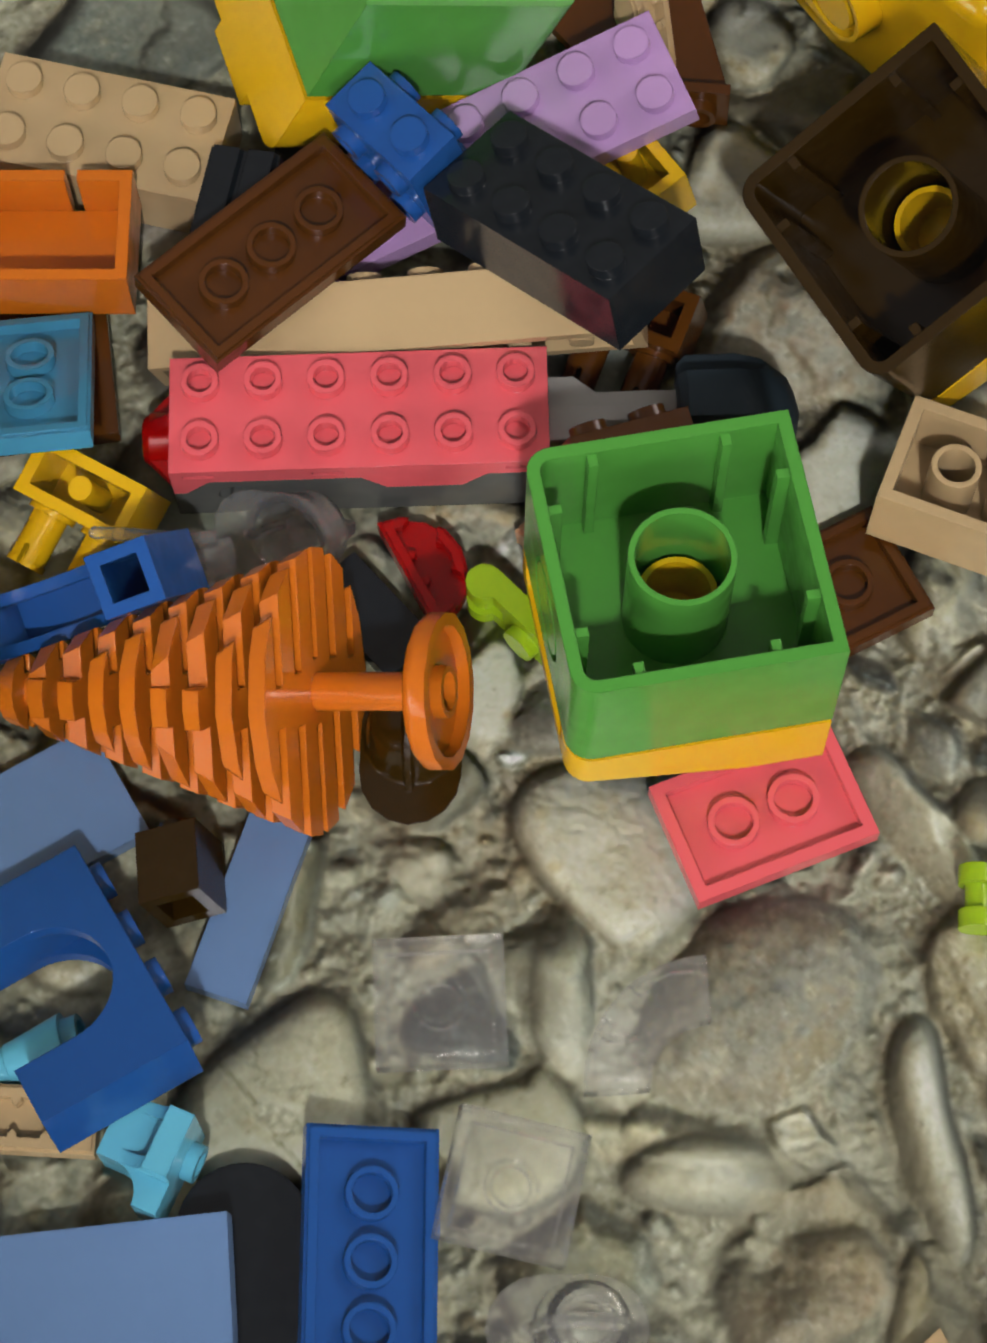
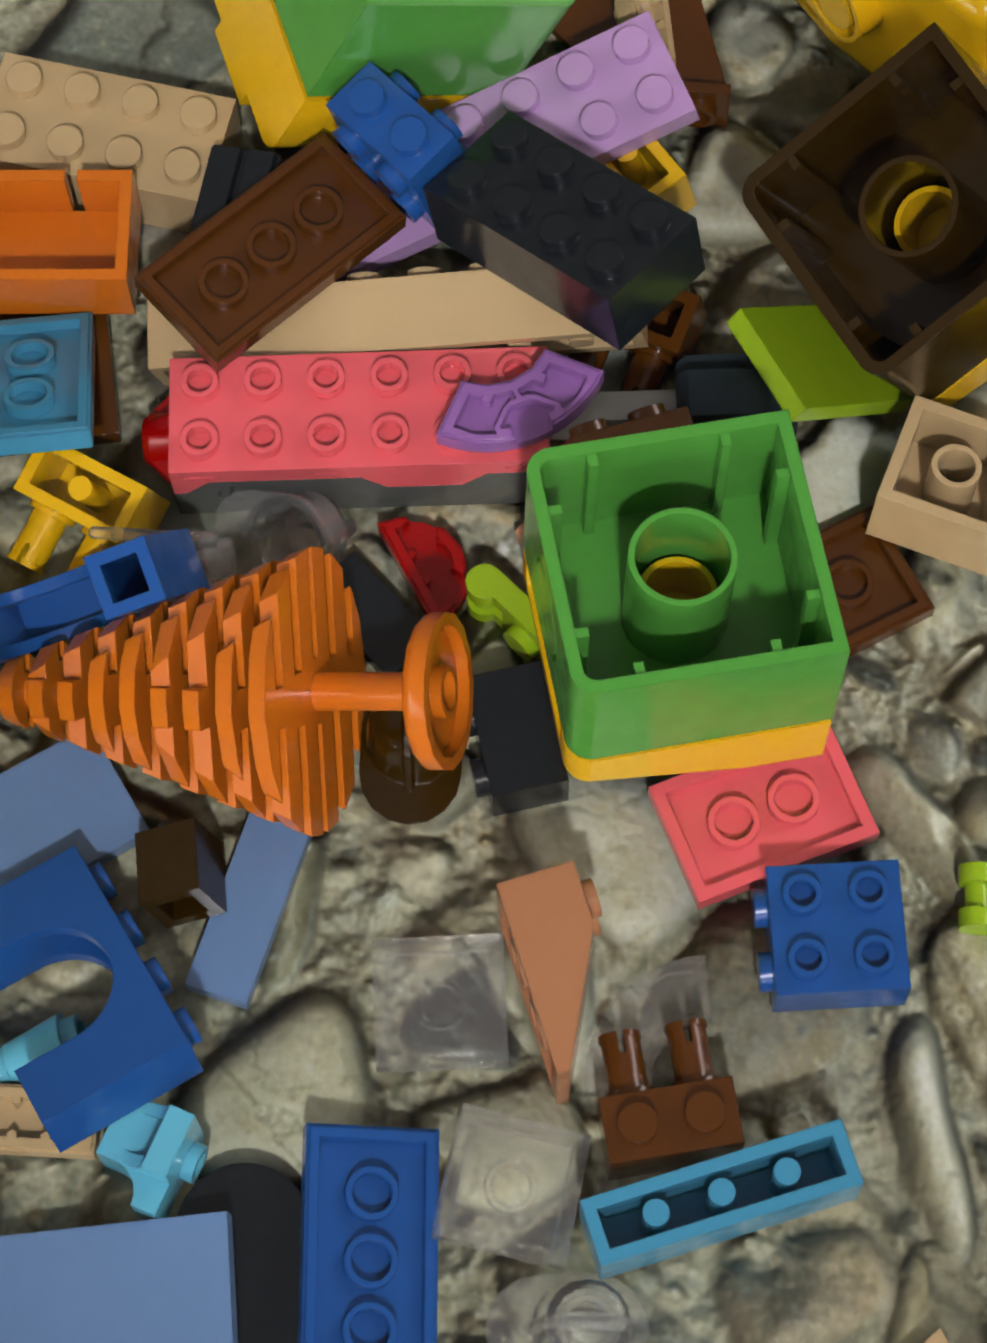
none -> medium lavender tile [436,349,604,453]
none -> black brick [469,661,569,816]
none -> nougat slope [496,860,602,1104]
none -> dark azure brick [579,1118,864,1280]
none -> reddish brown brick [597,1018,745,1181]
none -> lime tile [727,305,914,422]
none -> blue brick [751,859,911,1012]

